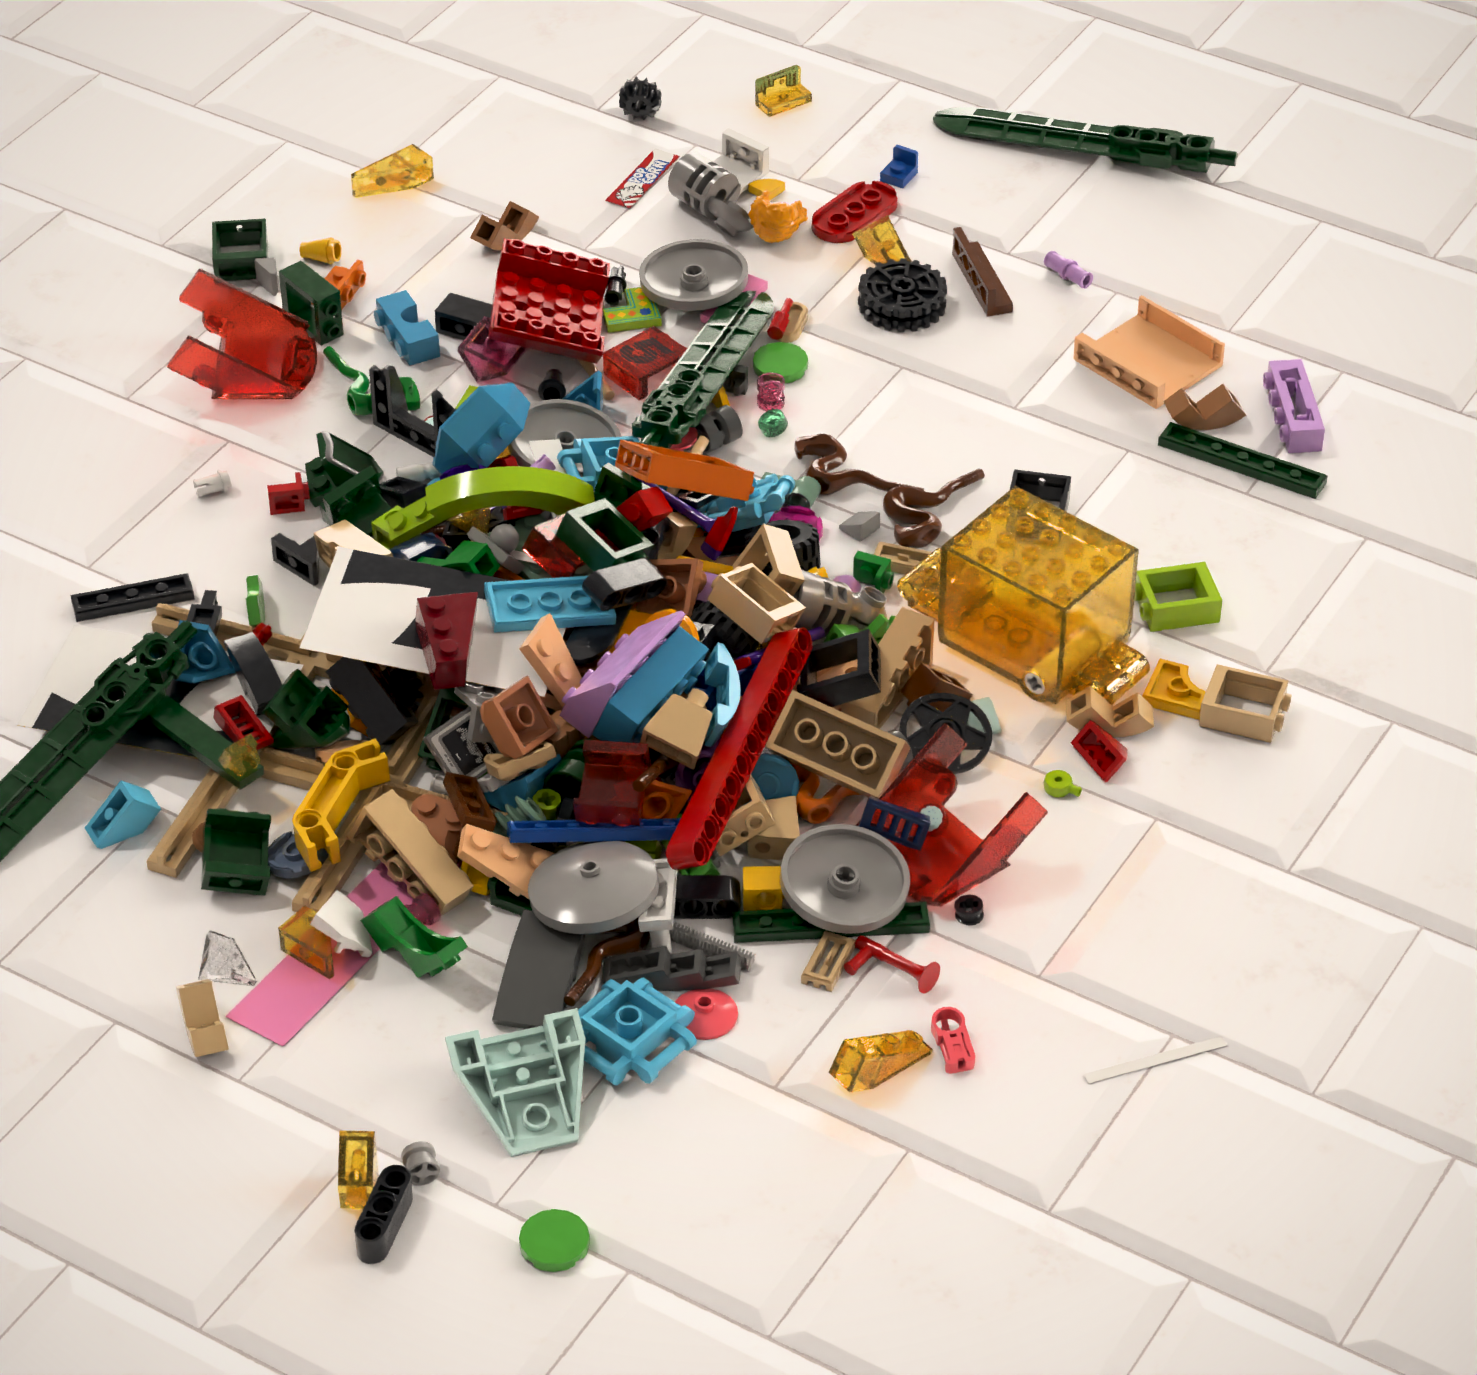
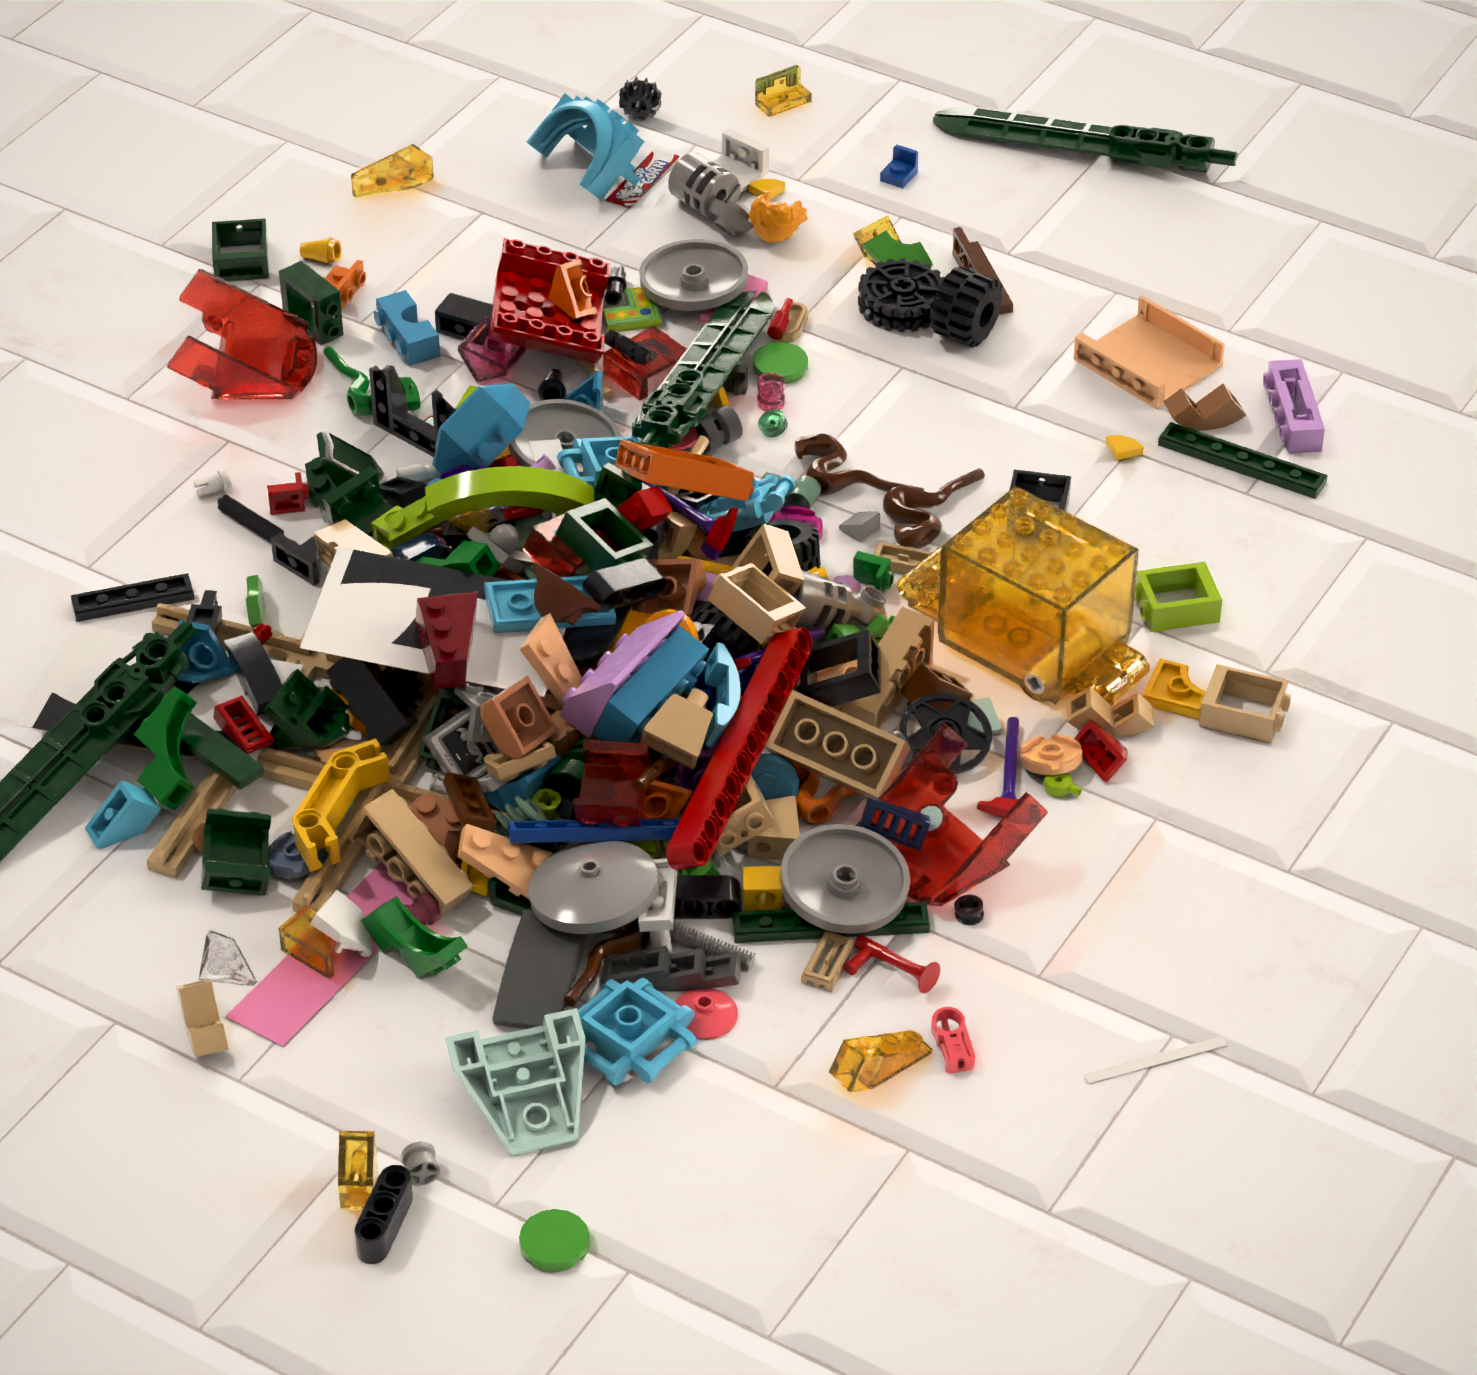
clear yellow tile [218,734,261,777] -> none
light grey slope [254,257,278,296] -> none
medium nougat brick [470,201,539,251] -> none
red tile [811,181,898,243] -> none
lavender pin [1044,251,1093,289] -> none
none -> green arch [134,686,197,811]
none -> black axle [217,495,284,542]
none -> medium azure piece [526,93,645,201]
none -> reddish brown hat [532,562,601,626]
none -> orange slope [548,259,597,319]
none -> black axle [604,329,651,365]
none -> bright green tile [862,230,934,266]
none -> black wheel [930,266,1003,348]
none -> dark purple piece [977,717,1038,822]
none -> light nougat tile [1020,734,1083,775]
none -> yellow tile [1106,435,1144,461]

